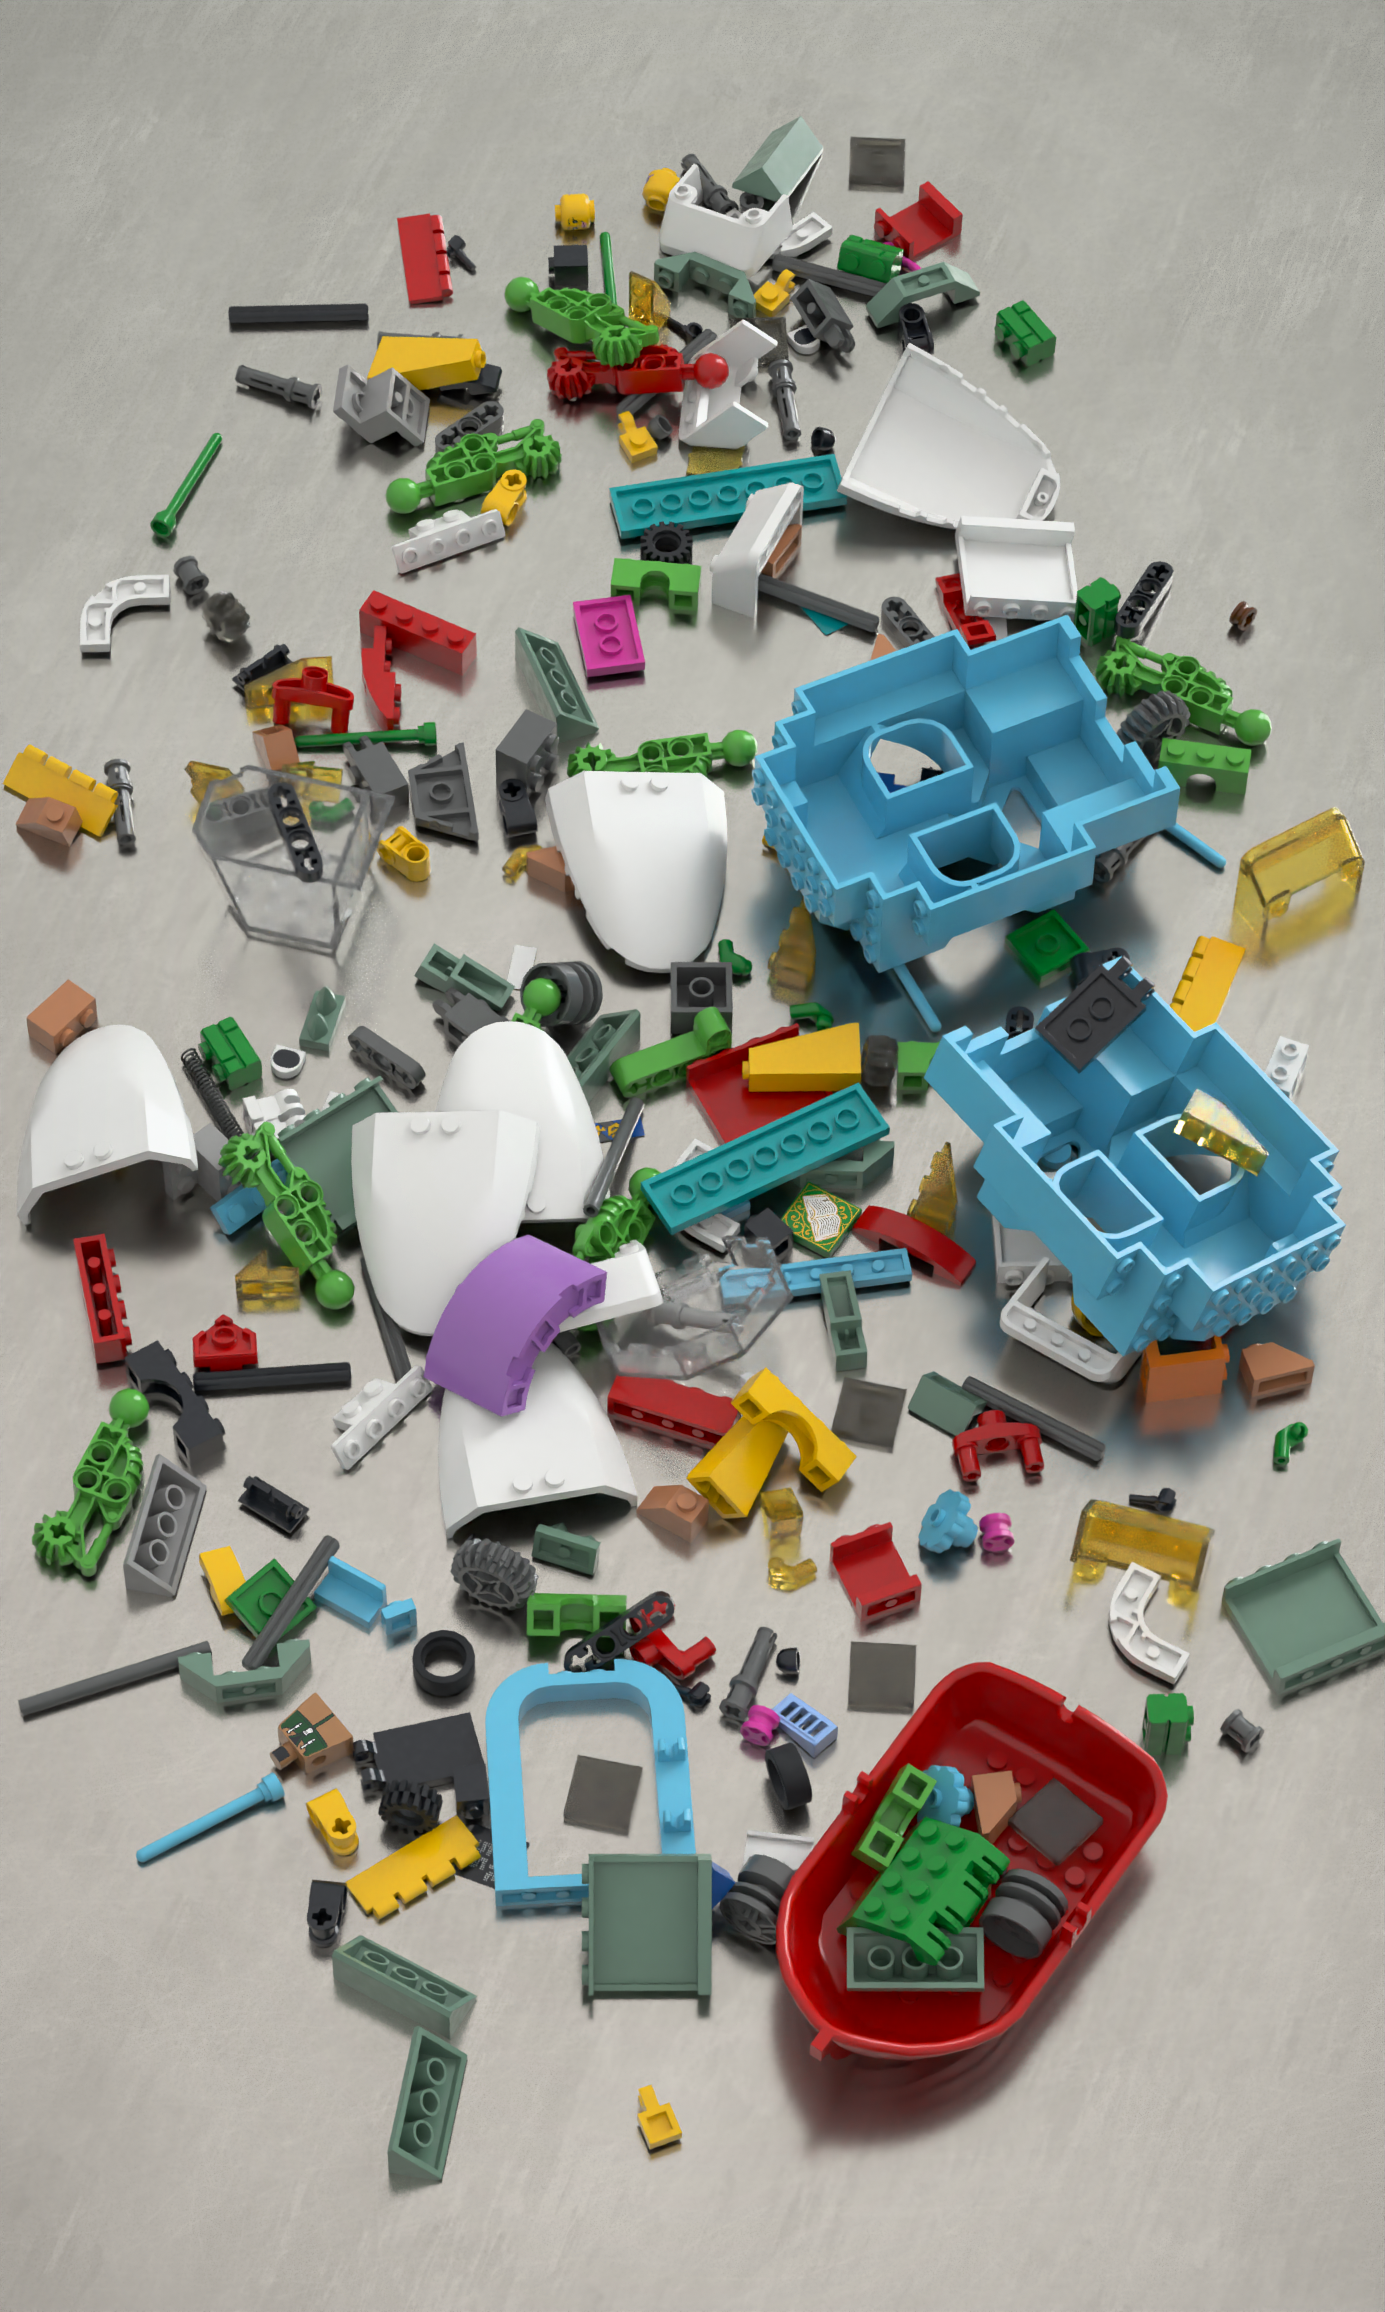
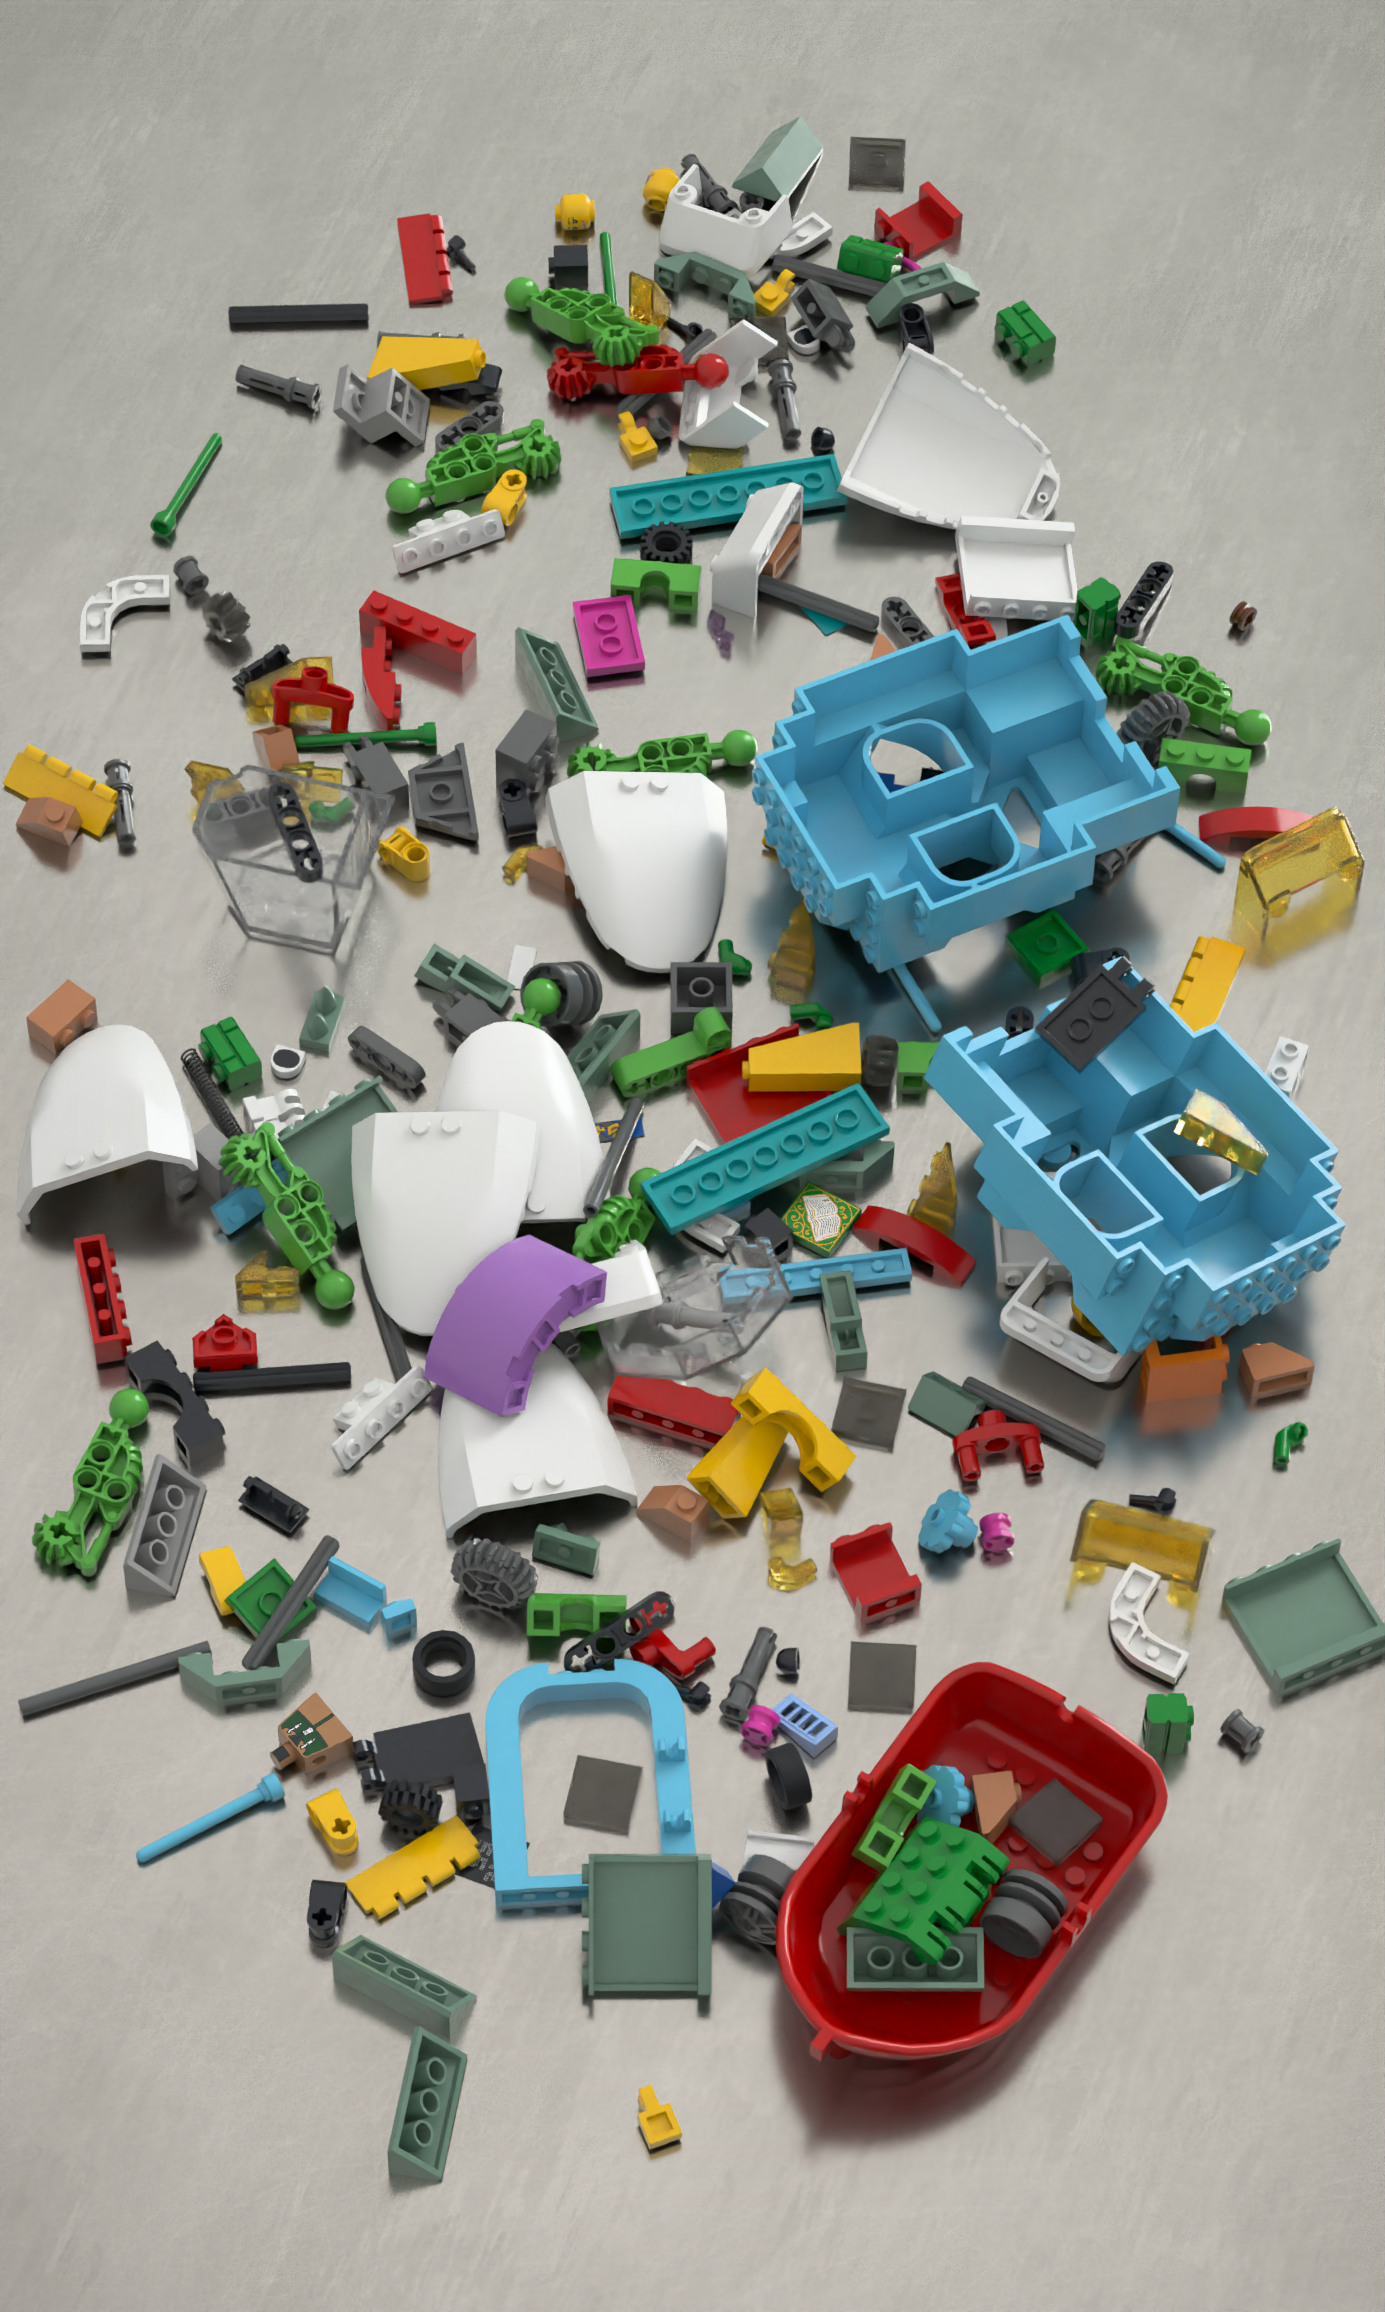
none -> clear purple piece [707,609,734,650]
none -> red slope [1198,807,1320,846]

